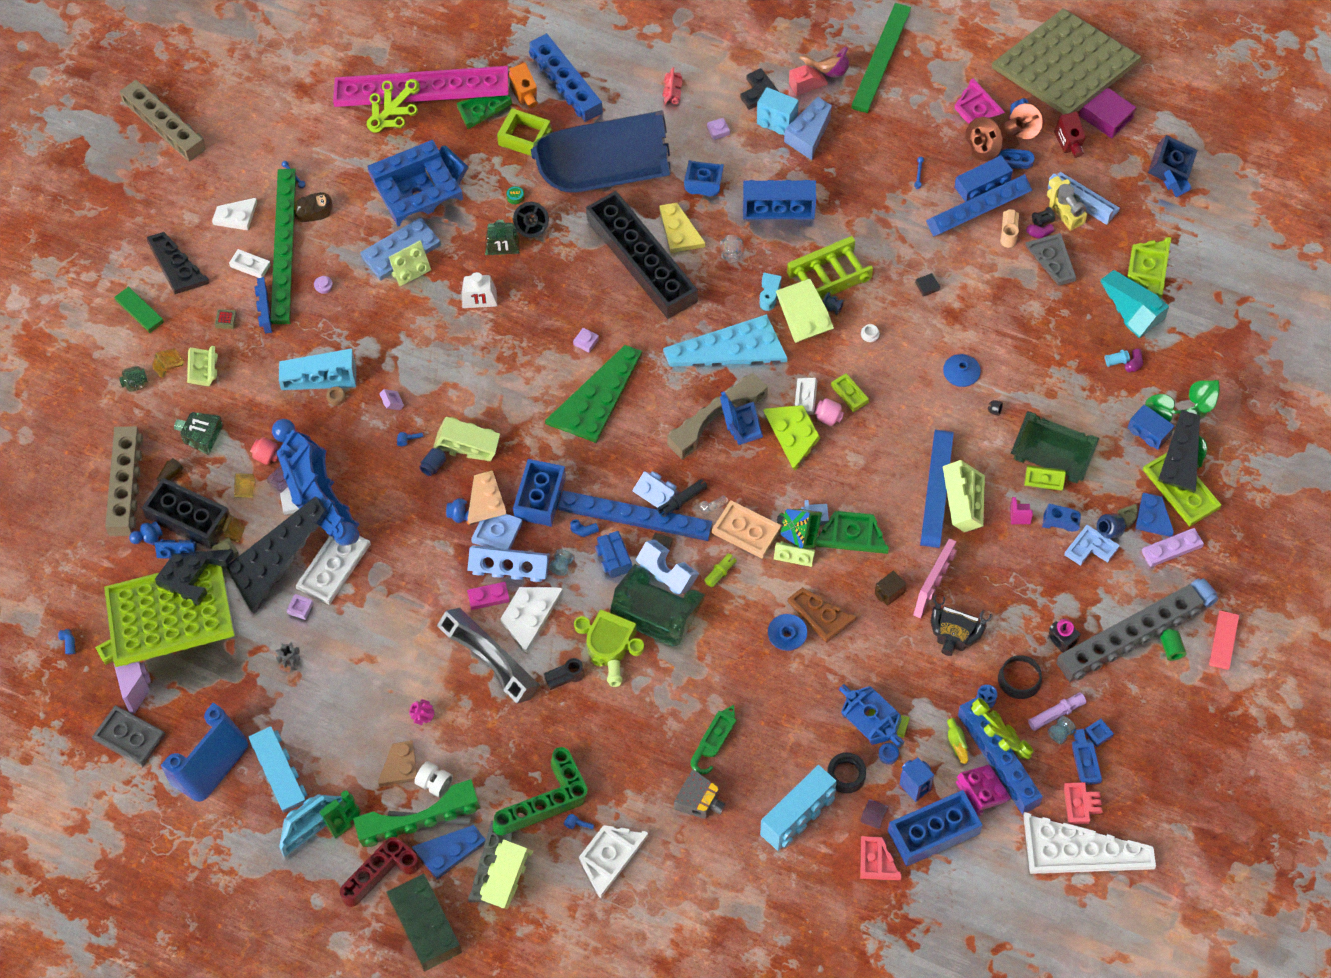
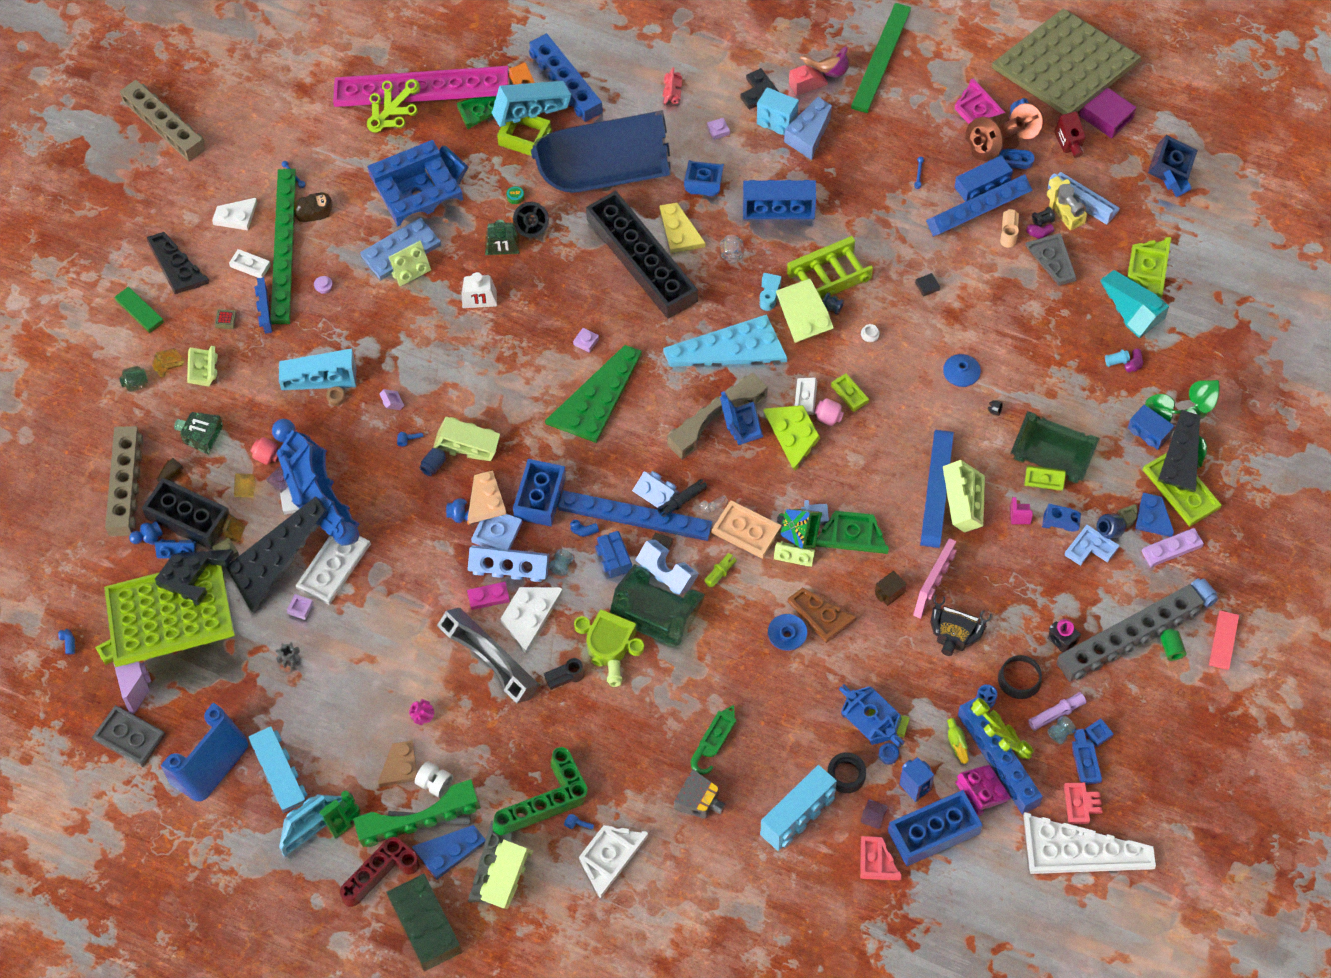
none -> medium azure wedge [492,81,571,127]

